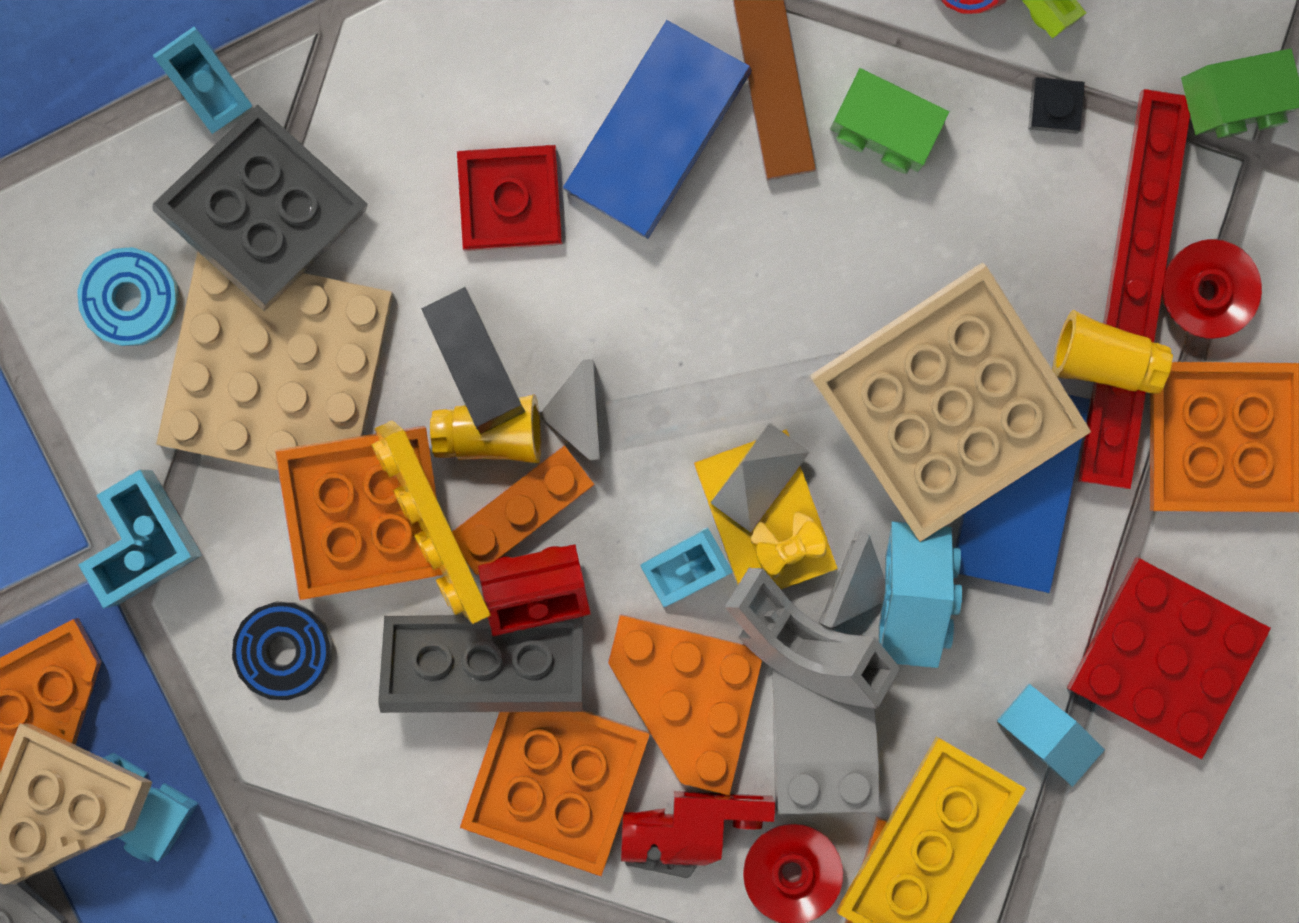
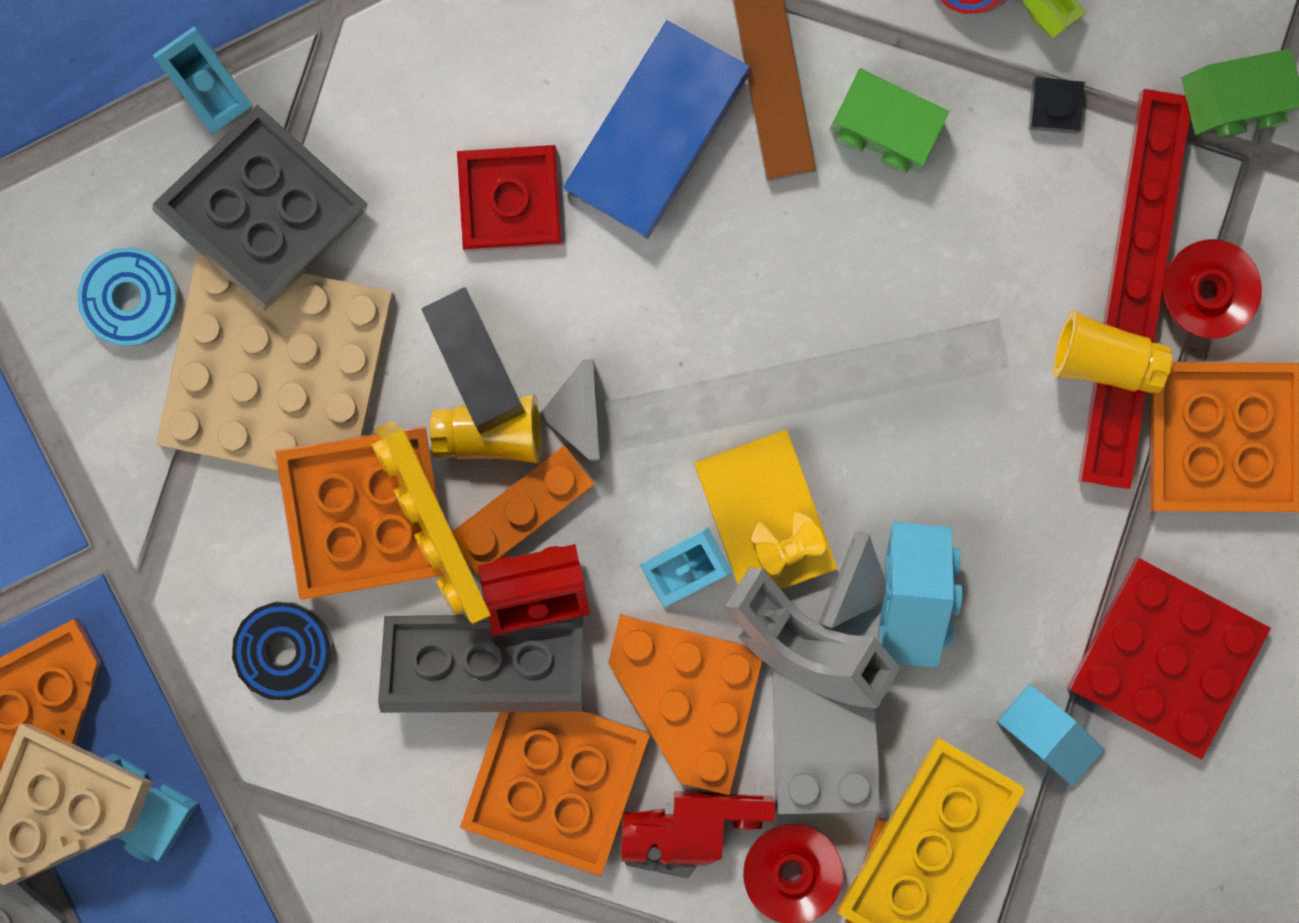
medium azure brick [78,469,203,608] -> none
light grey slope [710,423,810,532] -> none
tan plate [810,262,1091,542] -> none
blue tile [955,394,1090,593] -> none

